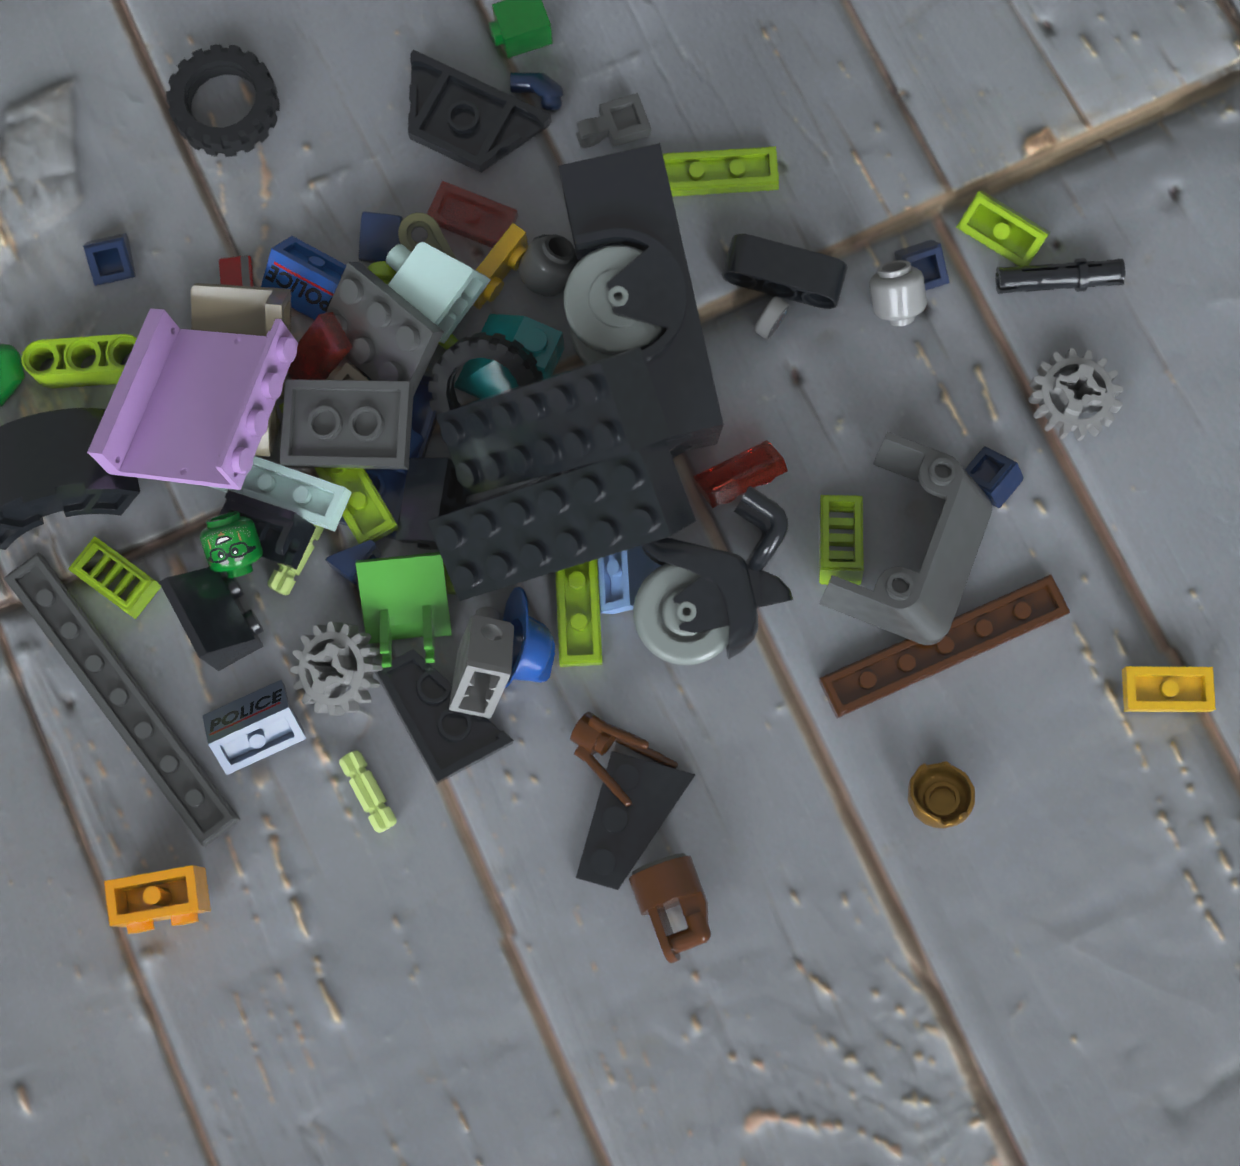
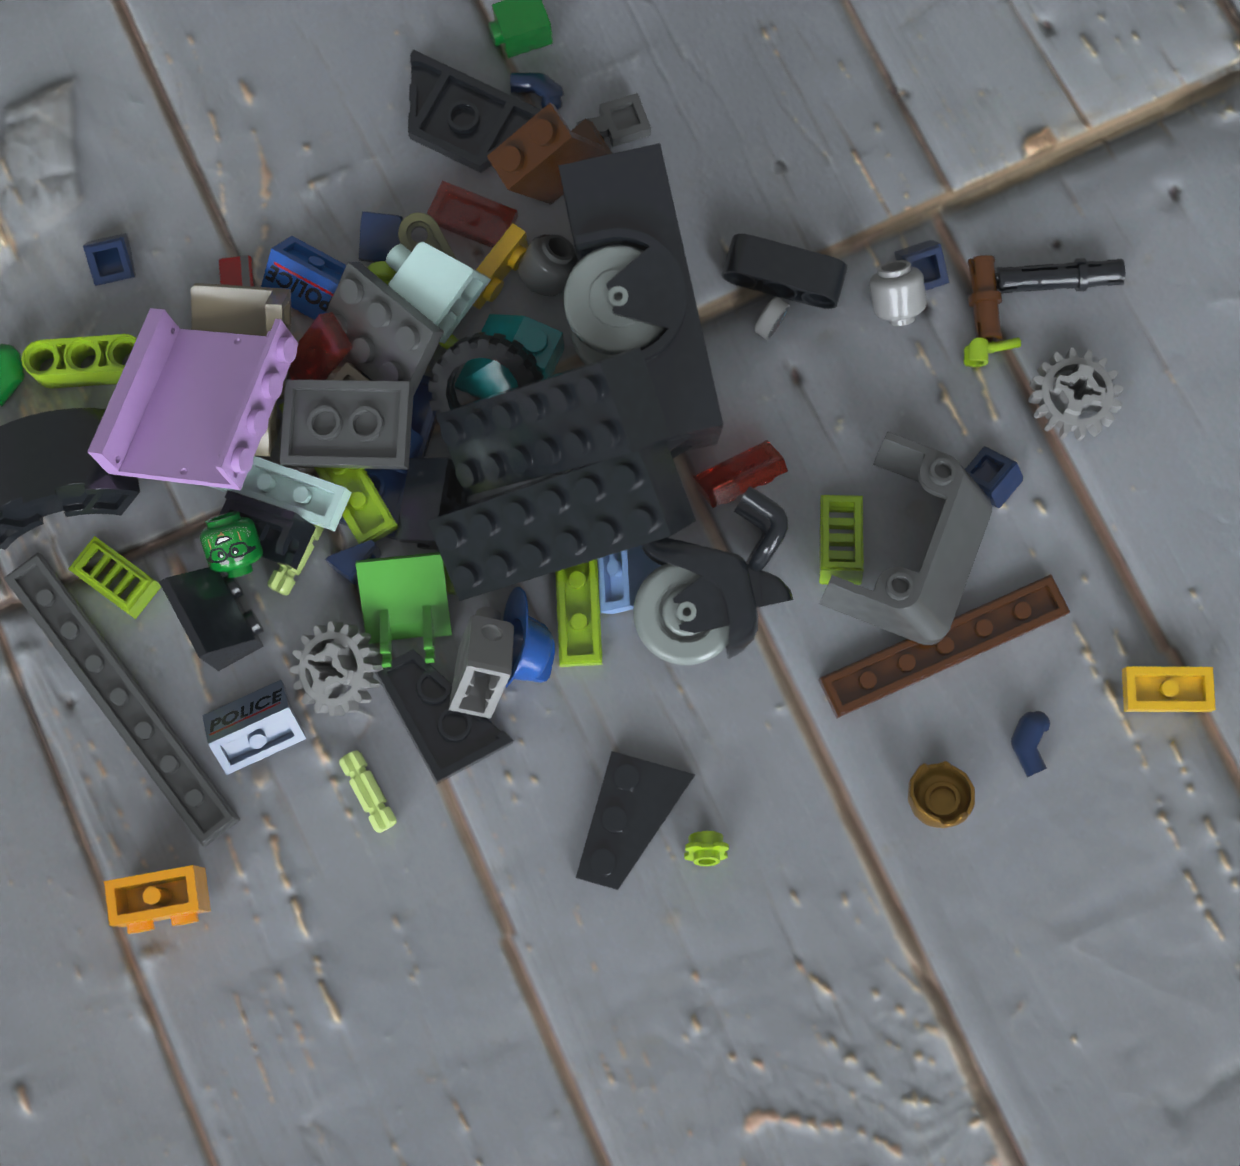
black tyre [166,44,280,157] -> none
reddish brown plant [570,711,678,807] -> none
reddish brown piece [629,853,711,964] -> none
lime tile [663,146,779,197] -> none
lime slope [956,190,1050,267] -> none
none -> reddish brown panel [487,103,613,204]
none -> lime plate [684,831,729,866]
none -> lime hand [964,337,1021,367]
none -> reddish brown pin [968,255,1003,342]
none -> dark blue arm [1011,711,1050,777]

